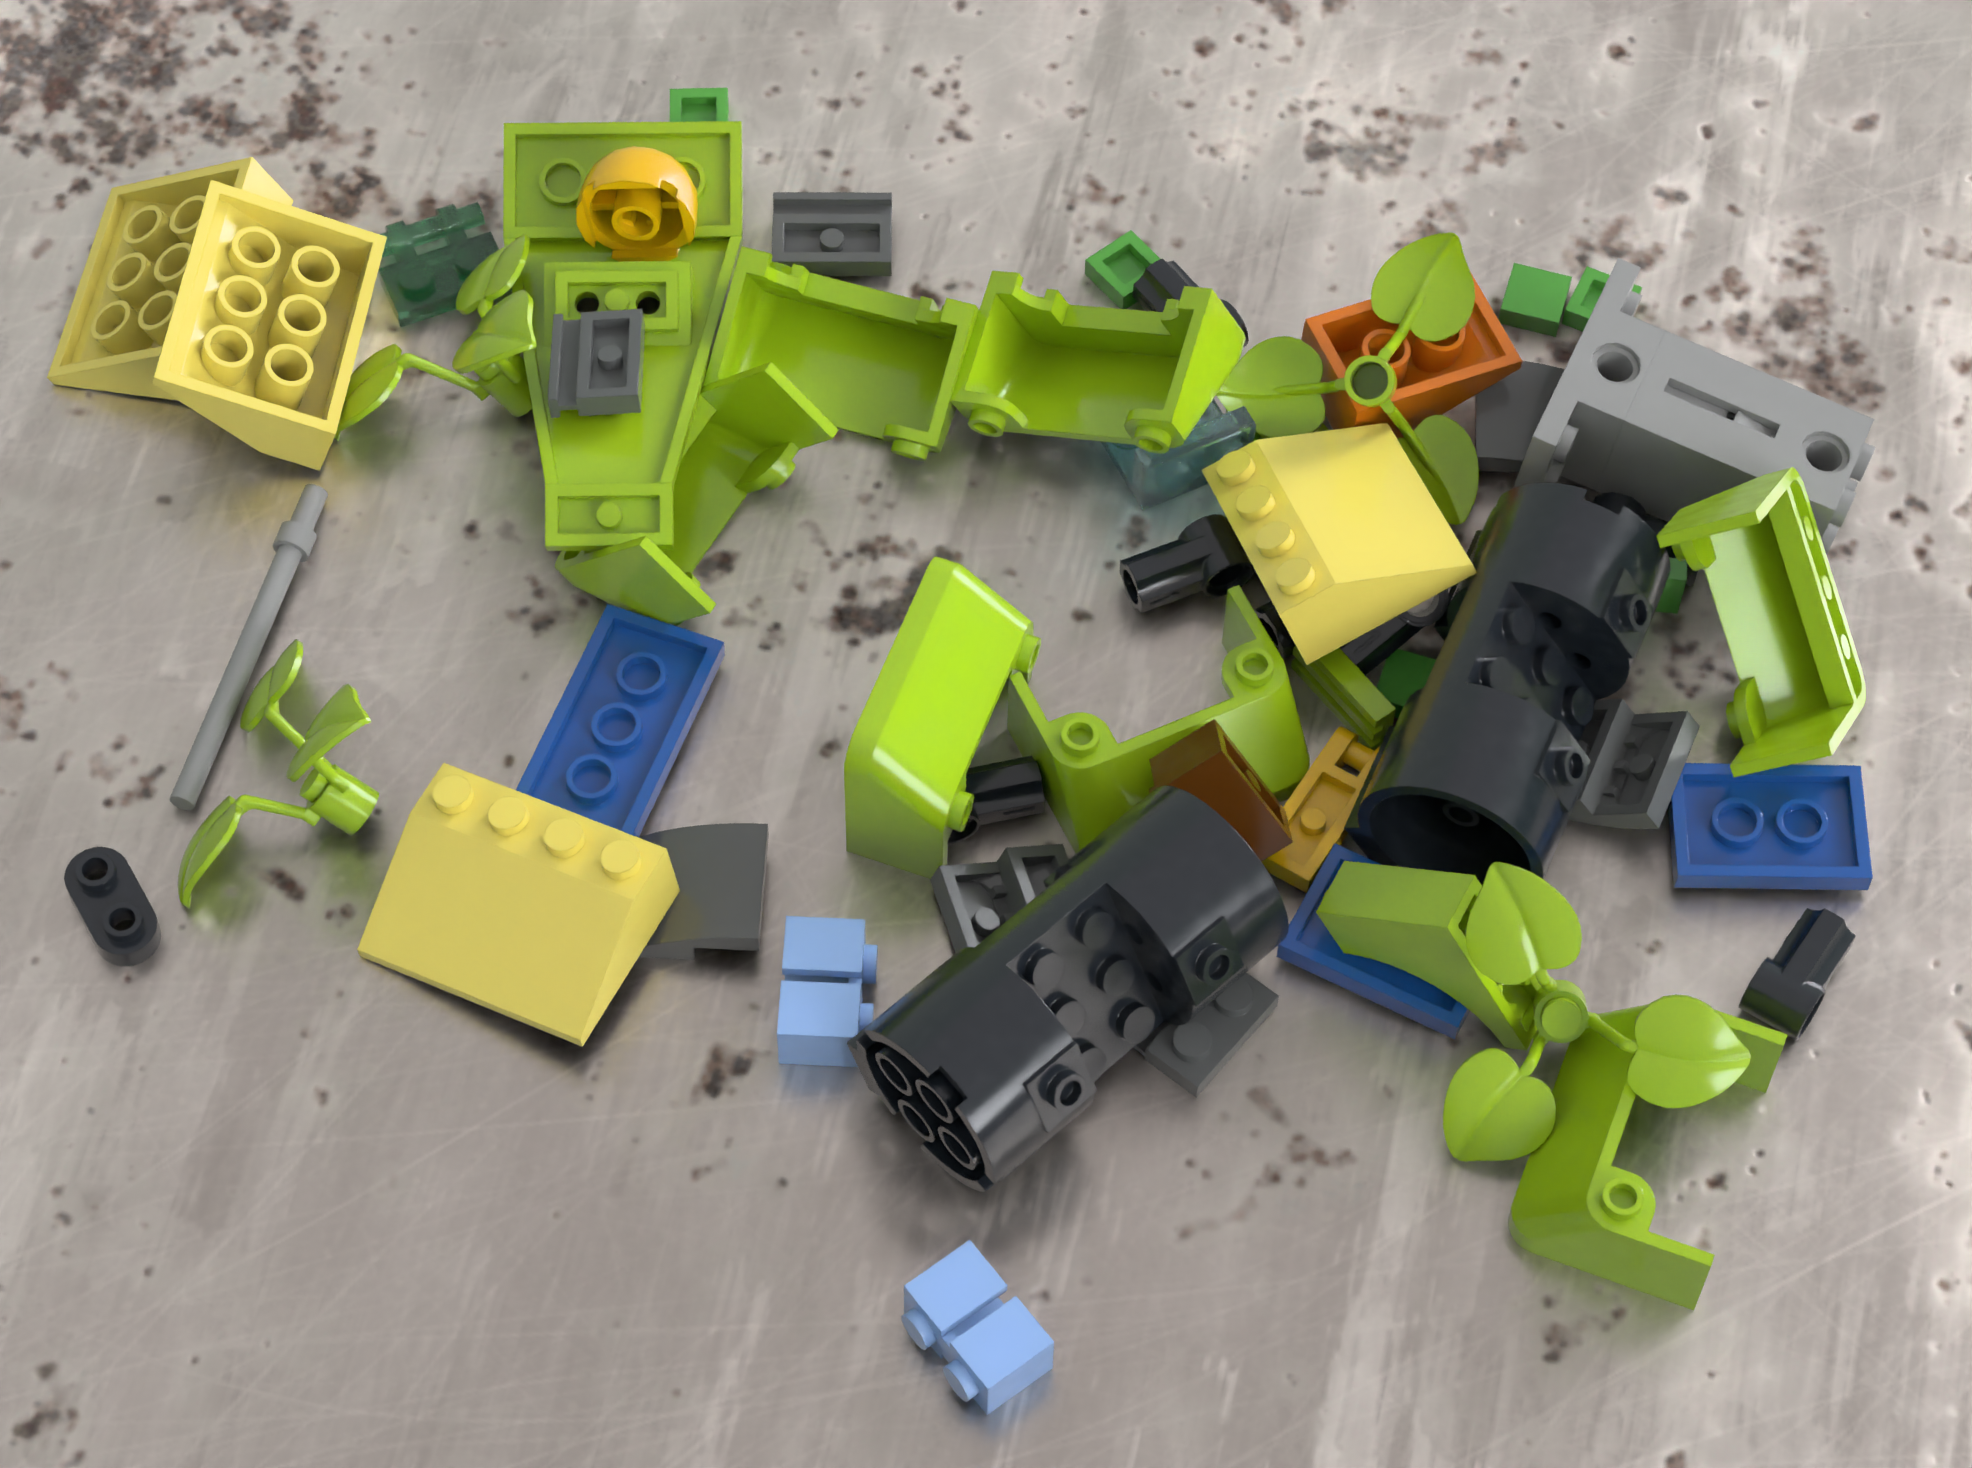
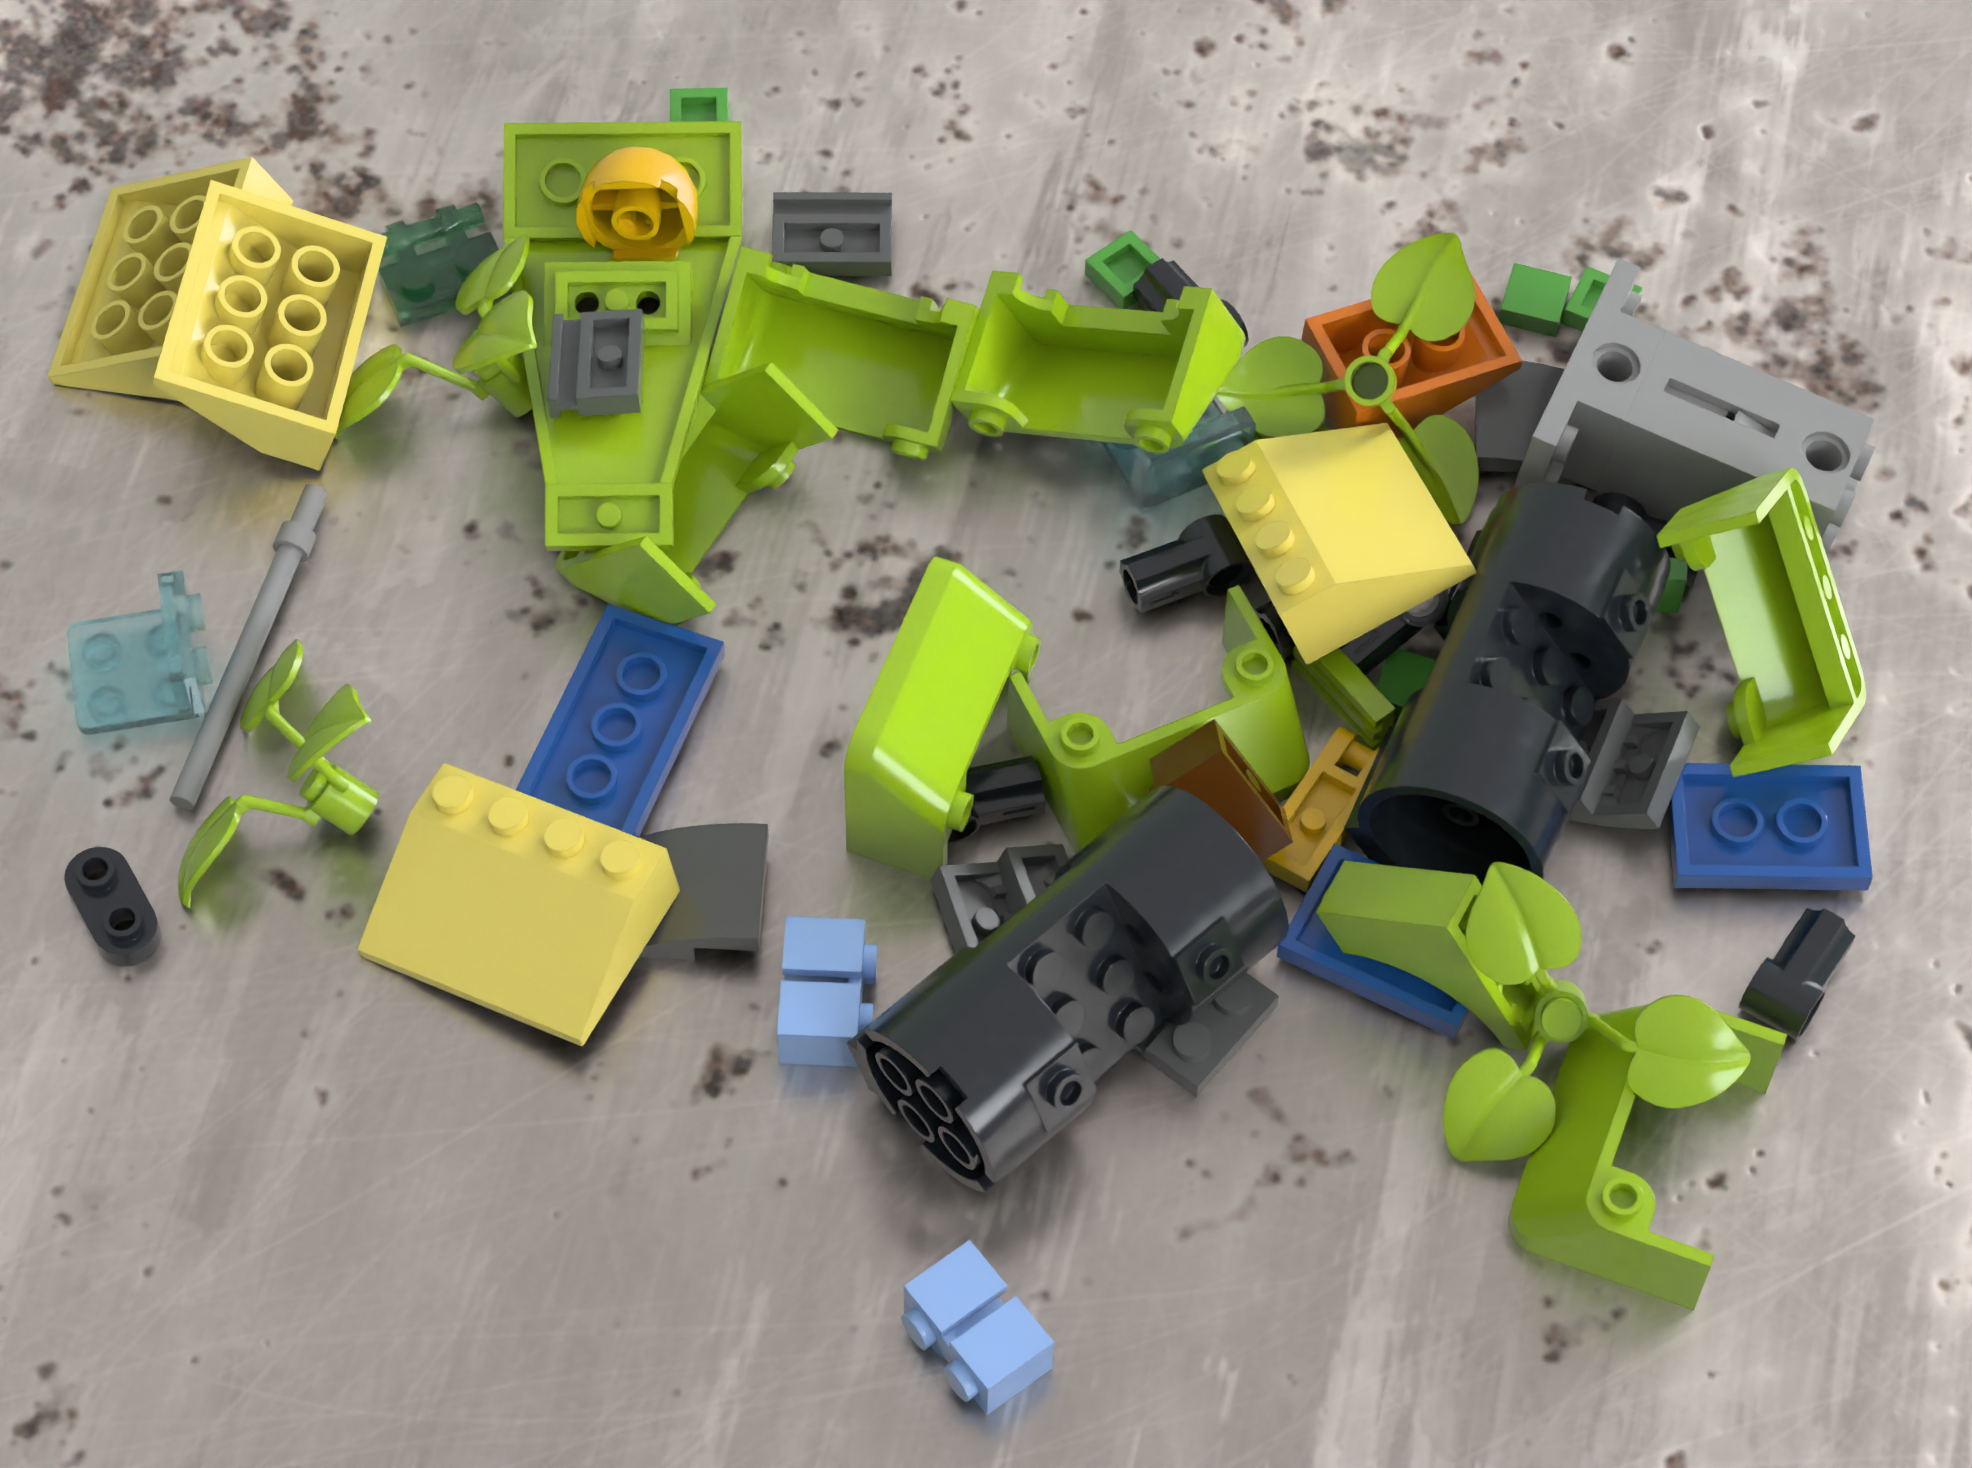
none -> clear light blue bracket [67,570,213,735]

